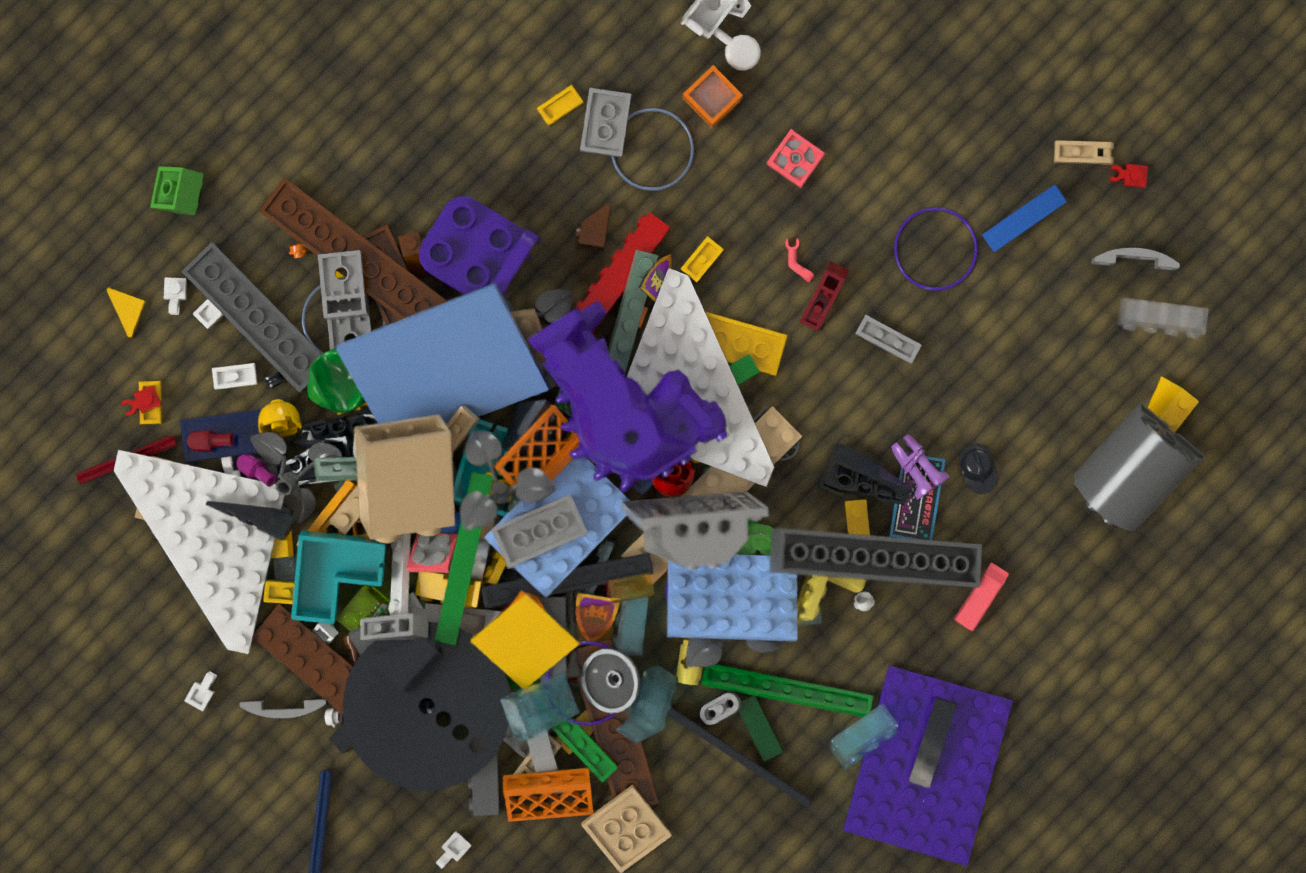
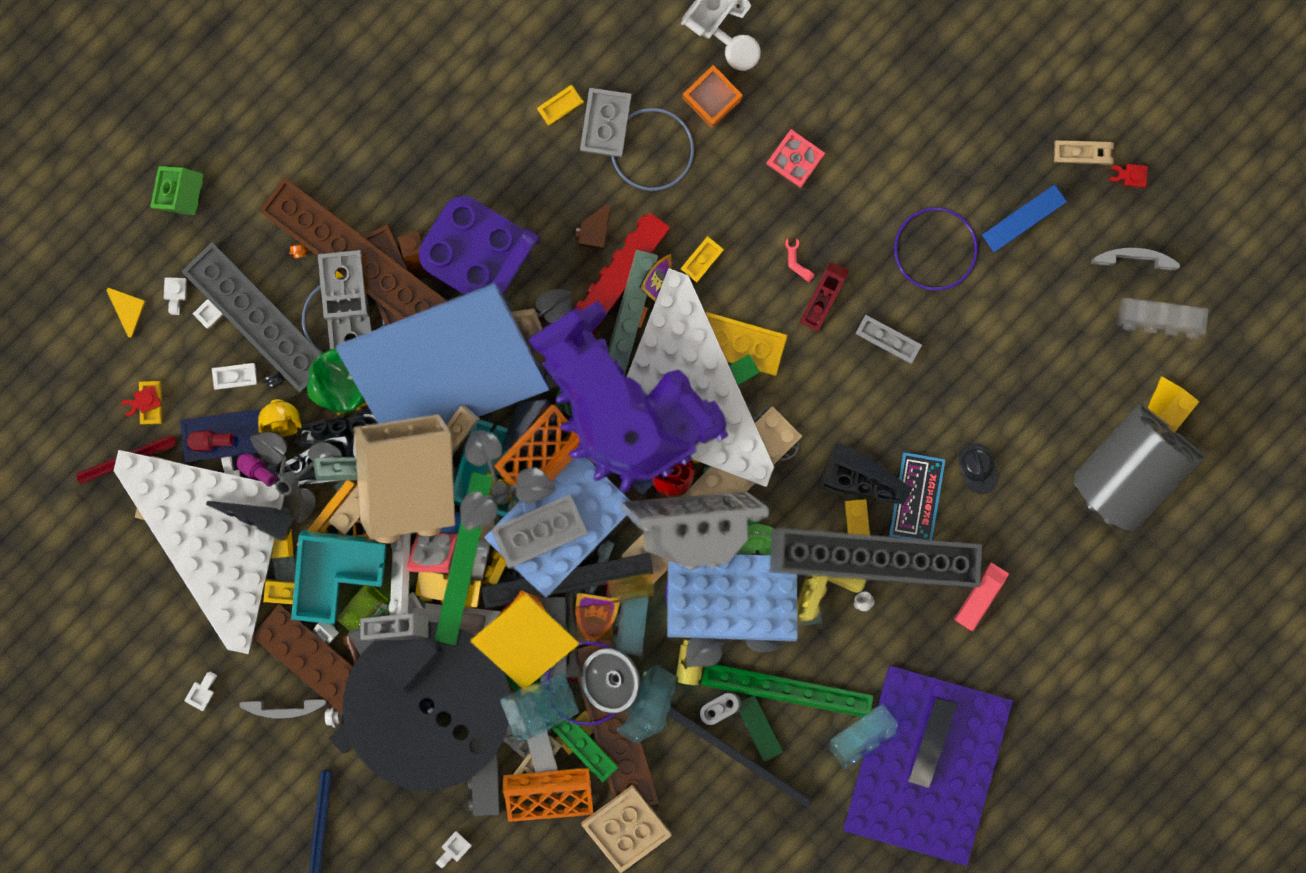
medium lavender piece [891,434,950,500] -> none

